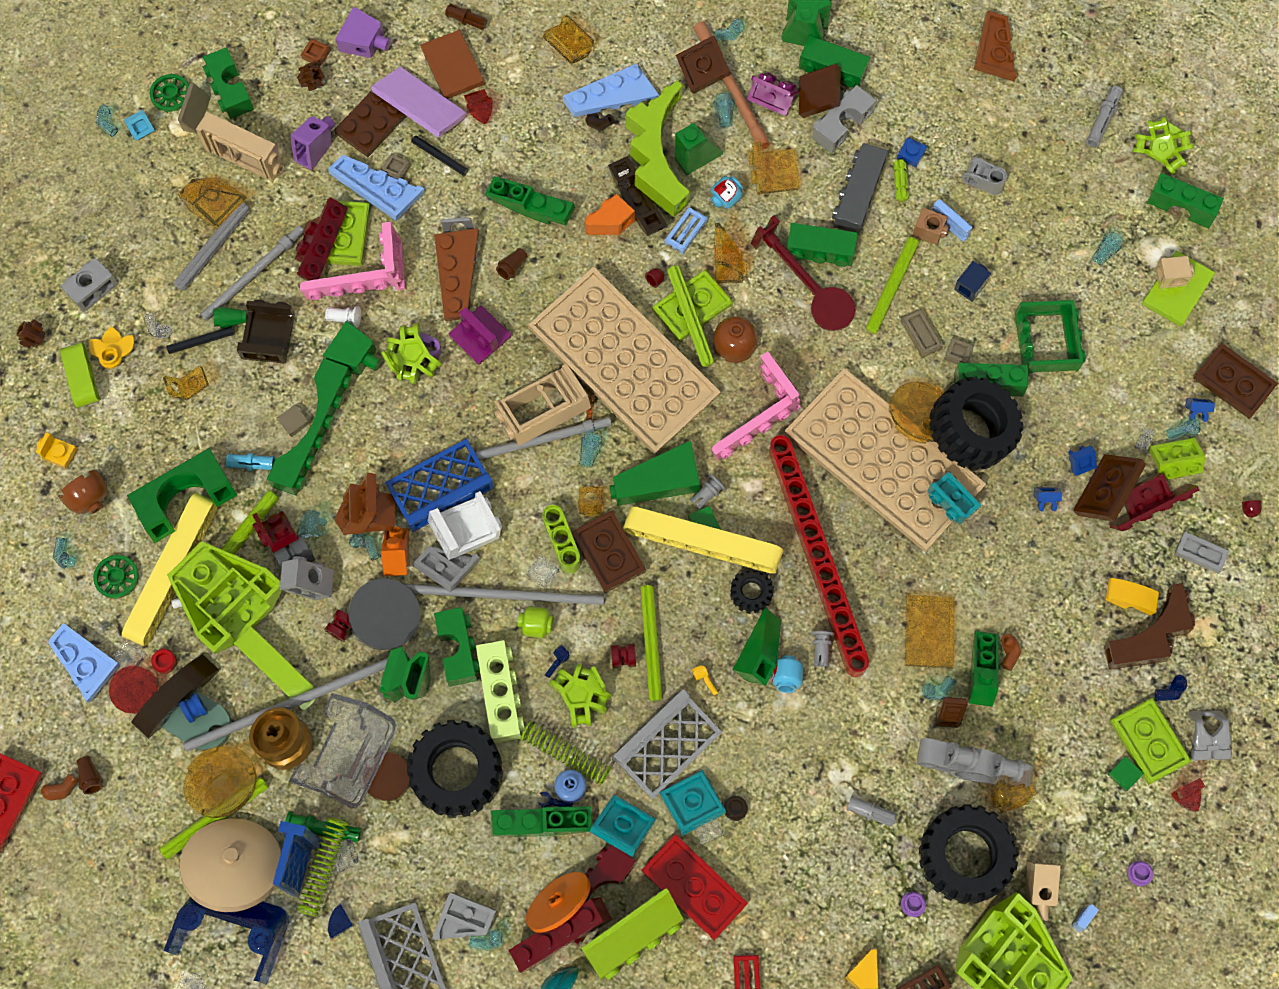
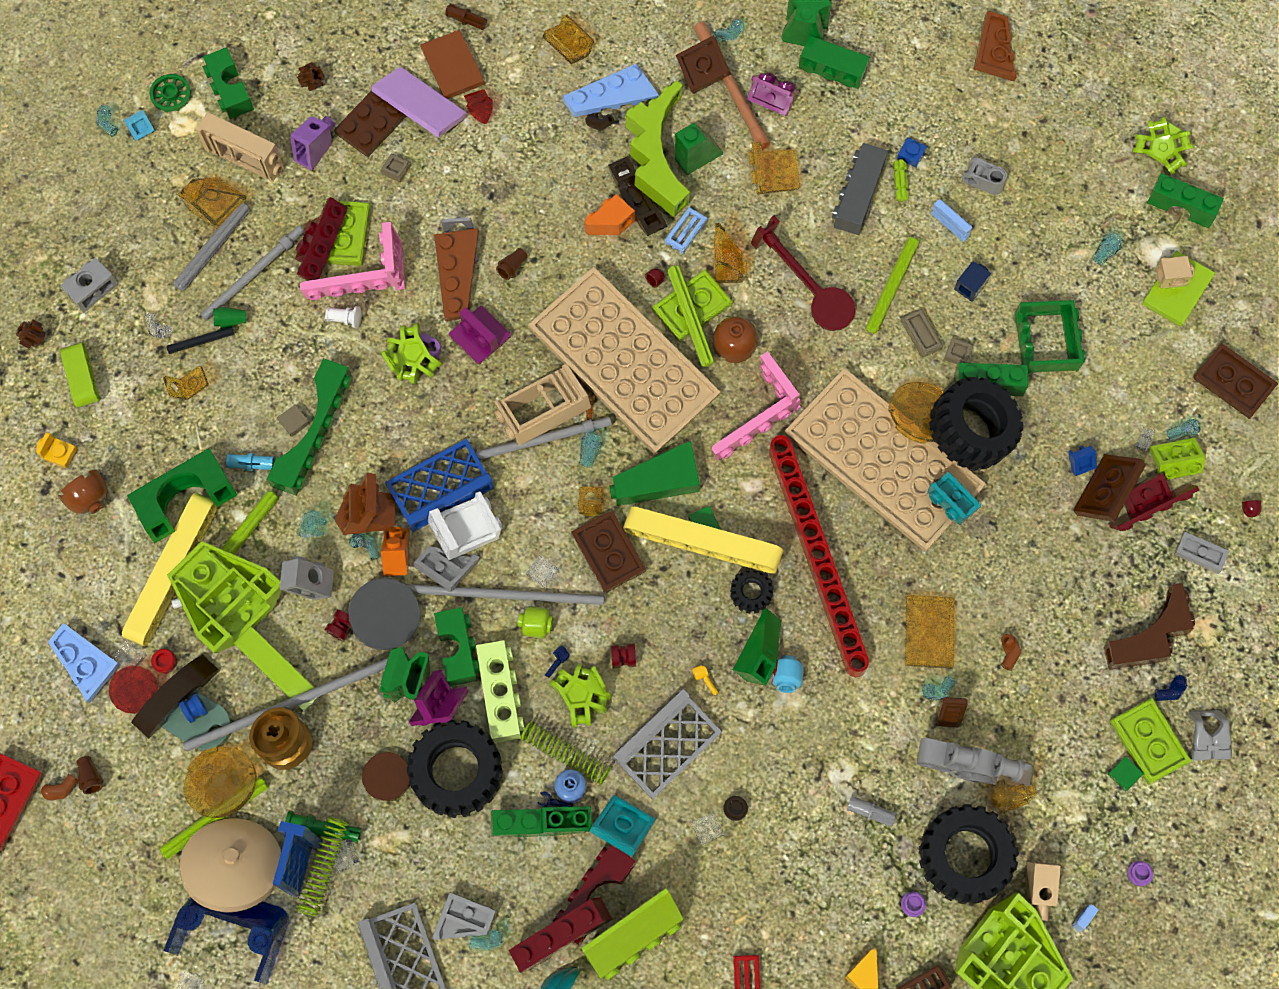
clear light blue arm [53,537,76,569] -> none
yellow plate [89,326,135,369] -> none
green wheel [93,555,139,599] -> none
dark tan slope [178,83,210,134] -> none
dark brown panel [237,299,295,364] -> none
dark red bracket [252,511,299,553] -> none
dark grey wheel [272,534,315,568] -> none
clear windscreen [289,693,396,808] -> none
dark orange tile [301,38,331,67] -> none
green torso [323,321,382,375] -> none
light blue wing [328,155,425,221] -> none
clear blue tile [328,904,354,939] -> none
medium lavender torso [335,7,391,58] -> none
black bar [411,135,469,176] -> none
green slope [485,176,576,226] -> none
orange piece [526,872,591,933] -> none
lime beam [542,505,581,573] -> none
lime axle [641,585,662,701] -> none
red plate [641,834,748,941] -> none
teal plate [659,770,726,836] -> none
light grey pin [690,474,726,510] -> none
head [710,176,743,209] -> none
clear light blue cone [713,93,734,127] -> none
green brick [787,223,857,267] -> none
reddish brown tile [799,64,841,118] -> none
light grey pin [811,630,834,667] -> none
light grey arch [812,85,877,154] -> none
medium nougat brick [912,208,949,245] -> none
green slope [969,631,999,707] -> none
blue tile [1034,487,1062,512] -> none
light grey pin [1086,86,1123,148] -> none
yellow slope [1105,578,1159,615] -> none
clear red tile [1171,778,1205,812] -> none
blue tile [1185,398,1215,422] -> none
none -> magenta bracket [409,670,469,726]

